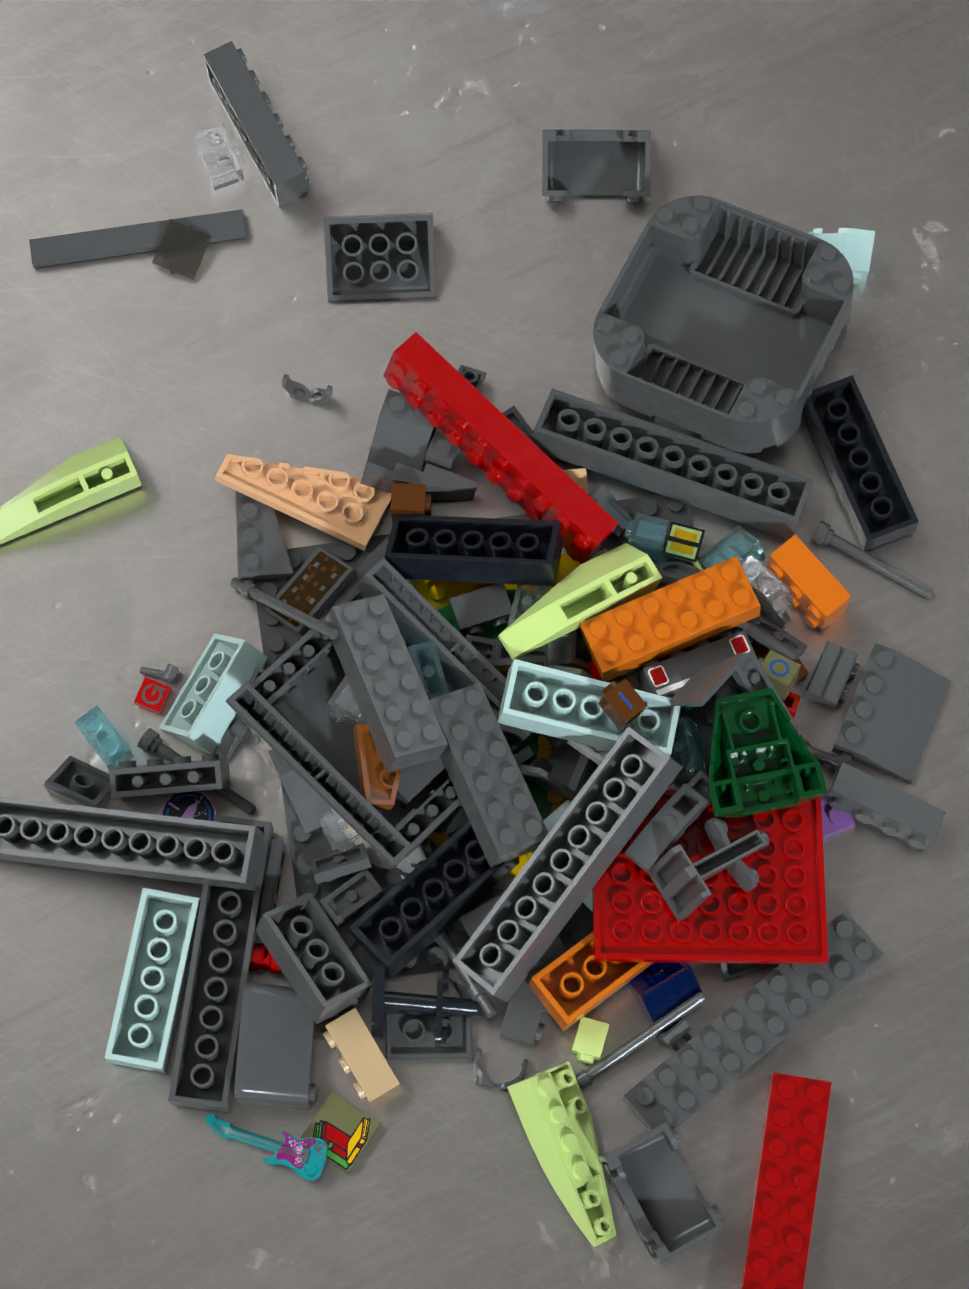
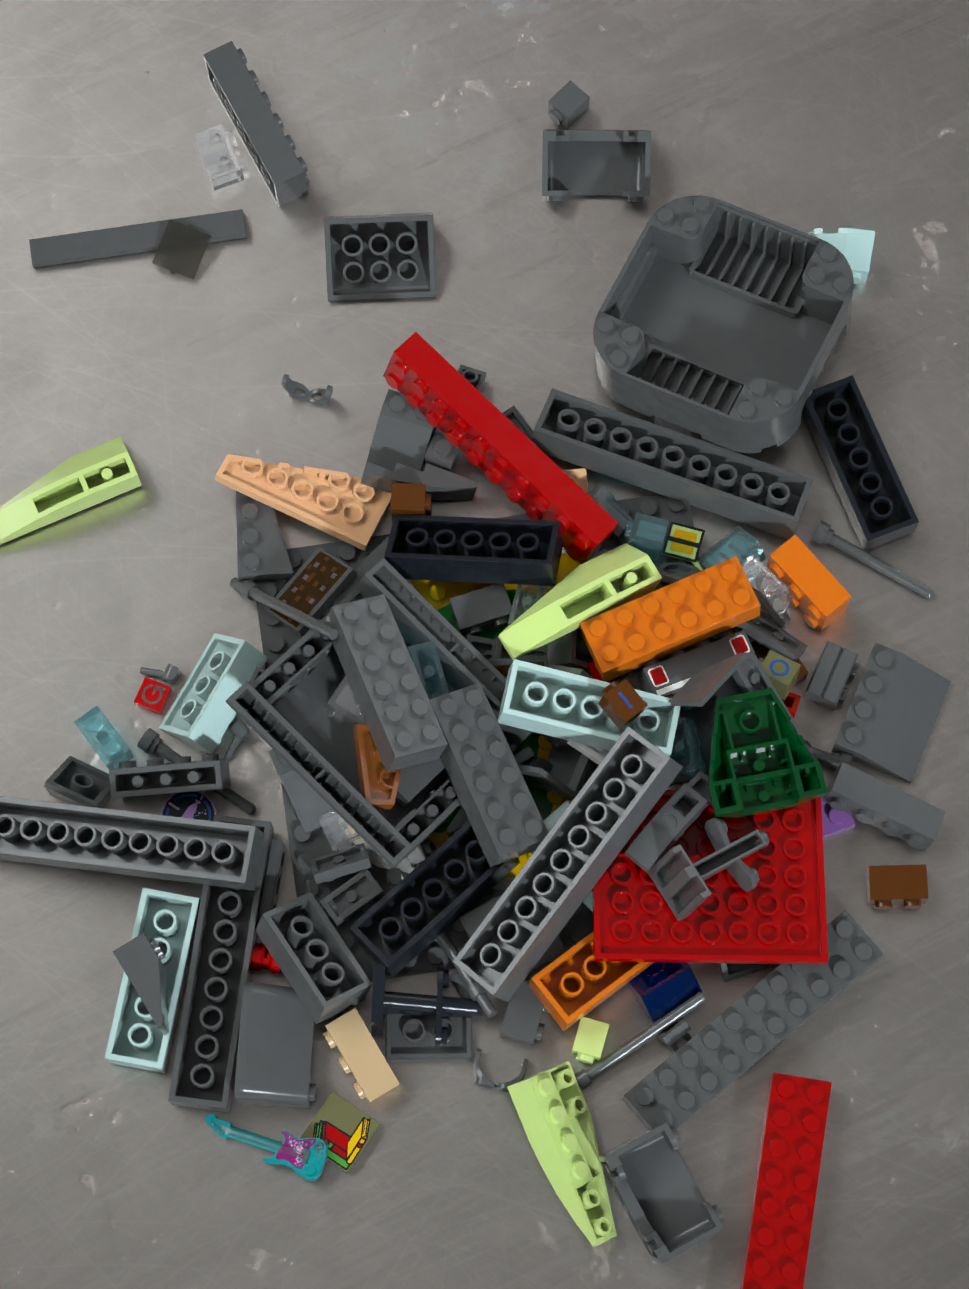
none -> dark grey slope [113,933,169,1035]
none -> dark grey brick [548,80,590,130]
none -> reddish brown brick [865,864,928,910]

